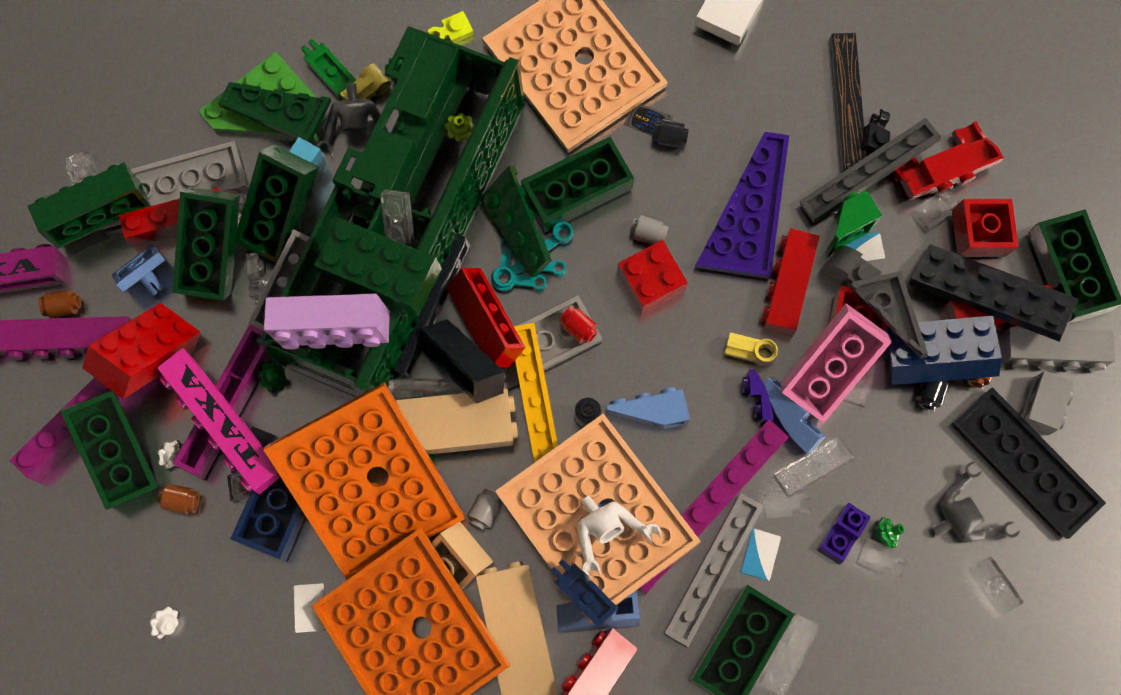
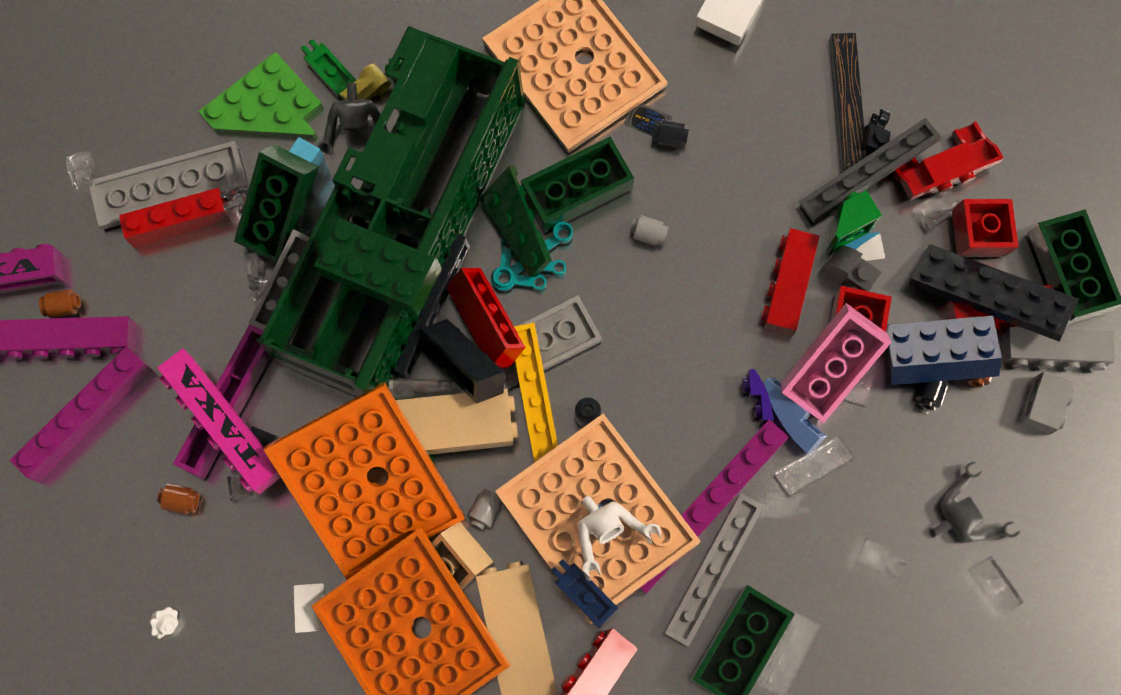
dark green brick [27,162,151,249] -> none
dark green brick [61,389,158,510] -> none
red brick [82,303,200,399] -> none
medium blue tile [112,243,165,296] -> none
white plant [157,440,184,469] -> none
dark green brick [172,186,240,301] -> none
dark green wing [218,82,331,143] -> none
dark blue brick [230,440,305,562] -> none
green plant [258,361,286,392] -> none
lavender brick [264,294,390,349] -> none
clear plate [380,190,415,249] -> none
neon yellow plate [428,11,474,43] -> none
lime plant [444,113,475,142] -> none
medium blue slope [556,591,640,633] -> none
red brick [559,306,598,344] -> none
medium blue slope [605,387,690,430] -> none
red brick [617,240,688,314] -> none
dark purple wing [695,132,789,279] -> none
light yellow piece [725,332,778,367] -> none
sticker [741,528,781,581] -> none
dark purple slope [818,502,871,564] -> none
dark grey wing [851,271,928,358] -> none
green plant [875,517,904,549] -> none
black plate [953,387,1106,539] -> none

